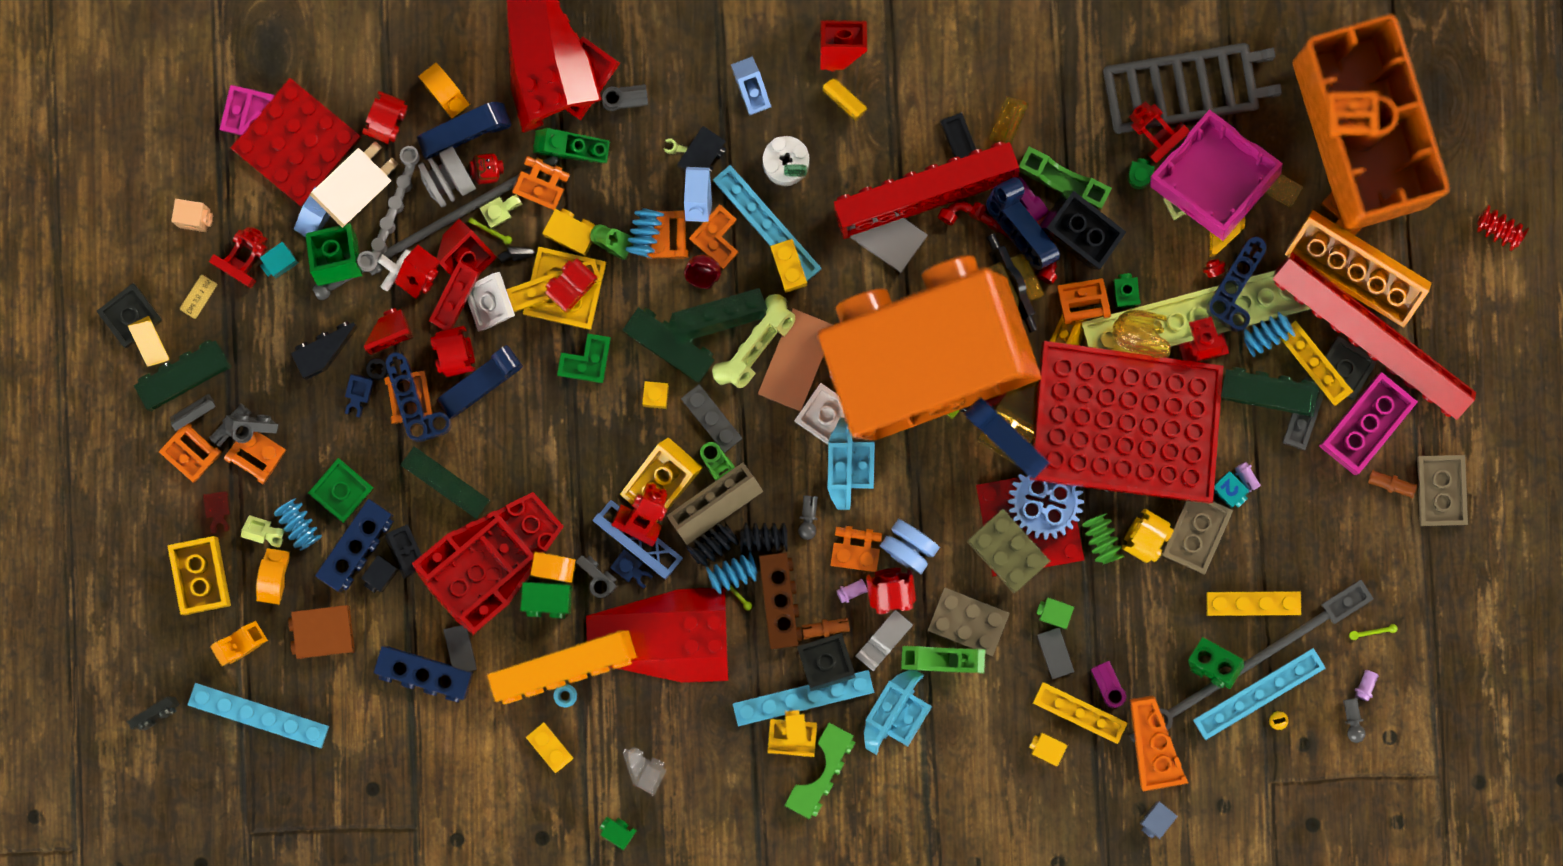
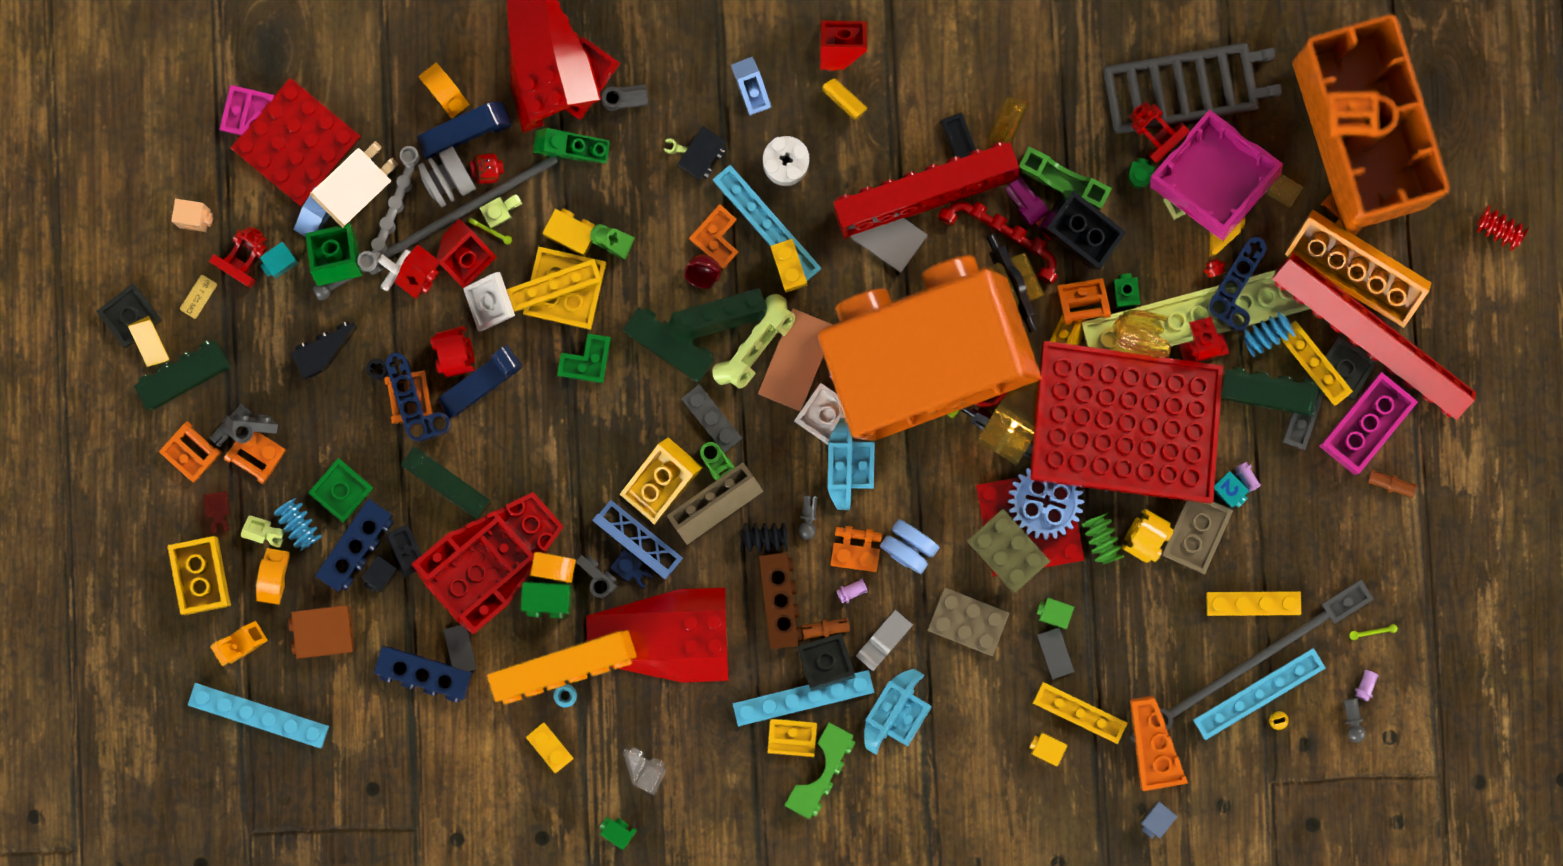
pearl dark grey plate [127,697,180,731] -> none
dark grey tile [170,394,216,431] -> none
dark blue plate [345,374,374,417] -> none
red brick [362,91,408,144] -> none
red slope [364,308,413,355] -> none
red plate [429,260,481,330] -> none
black bar [498,246,536,263] -> none
orange plate [512,156,570,210] -> none
red brick [545,258,598,314] -> none
red tile [611,483,668,547] -> none
dark azure piece [625,208,664,258] -> none
yellow brick [642,381,669,409] -> none
orange plate [647,210,688,258] -> none
light blue slope [684,167,712,222] -> none
black piece [686,521,739,567] -> none
dark azure piece [706,553,757,594] -> none
lime hinge [730,584,752,611] -> none
yellow brick [781,710,807,745] -> none
clear green tile [784,164,807,177] -> none
red brick [866,568,916,614] -> none
bright green arch [901,646,985,673] -> none
dark blue beam [964,397,1049,480] -> none
dark blue beam [986,177,1060,270] -> none
magenta piece [1091,661,1126,708] -> none
green brick [1188,637,1244,689] -> none
dark tan plate [1417,455,1468,526] -> none

